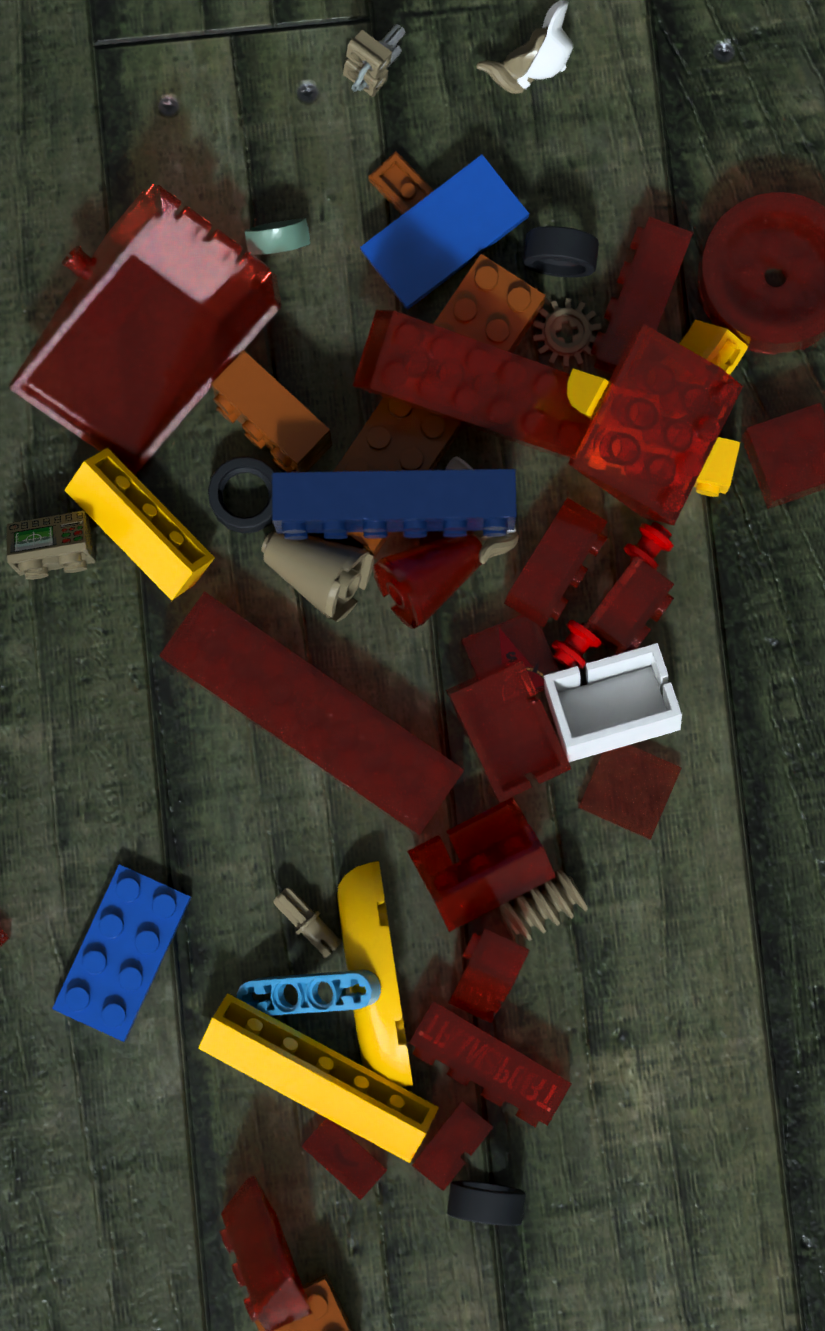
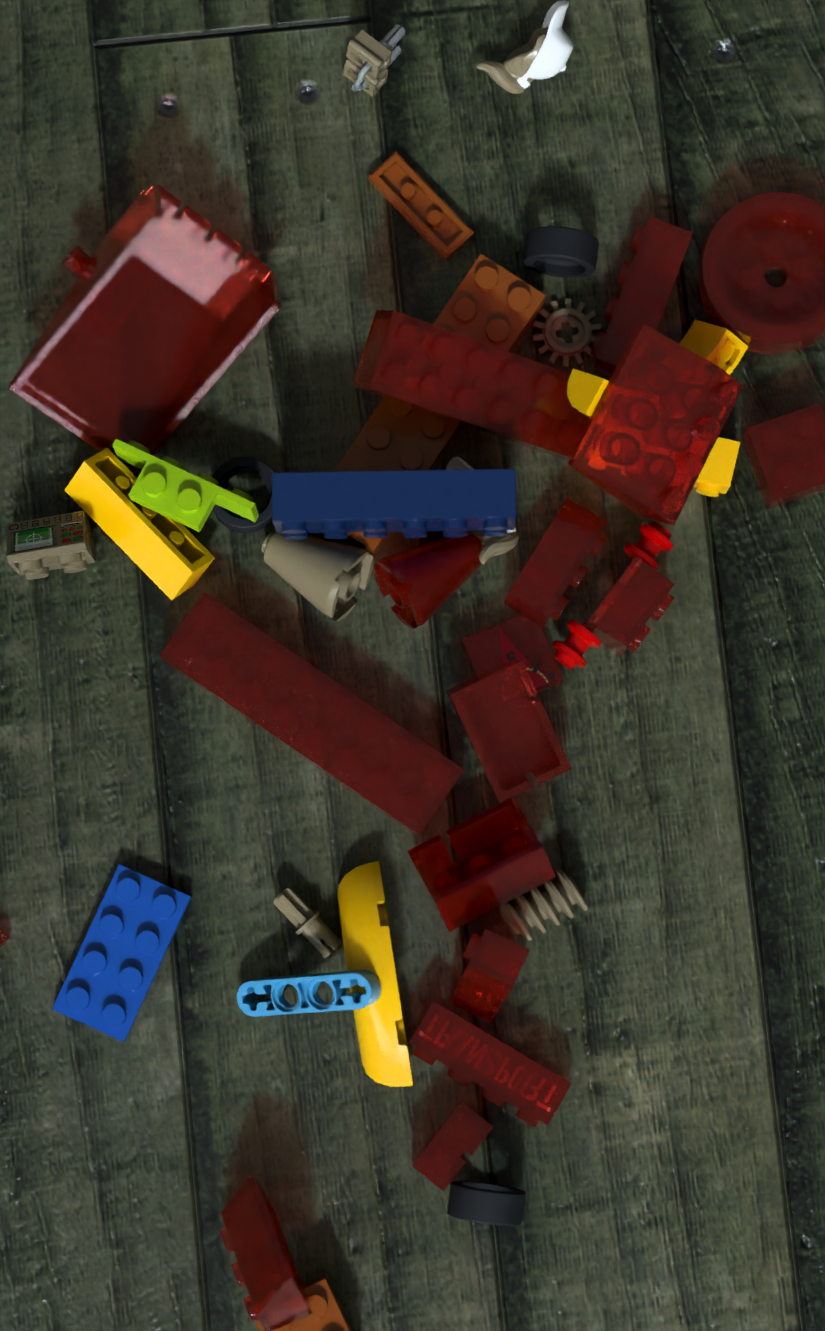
yellow brick [198,993,439,1163] -> none
dark orange brick [211,350,333,473] -> none
sand green hat [245,218,310,255] -> none
clear red tile [301,1118,387,1200] -> none
blue tile [360,154,529,310] -> none
white piece [544,643,682,763] -> none
clear red tile [578,745,681,840] -> none
none -> lime bracket [112,439,259,532]

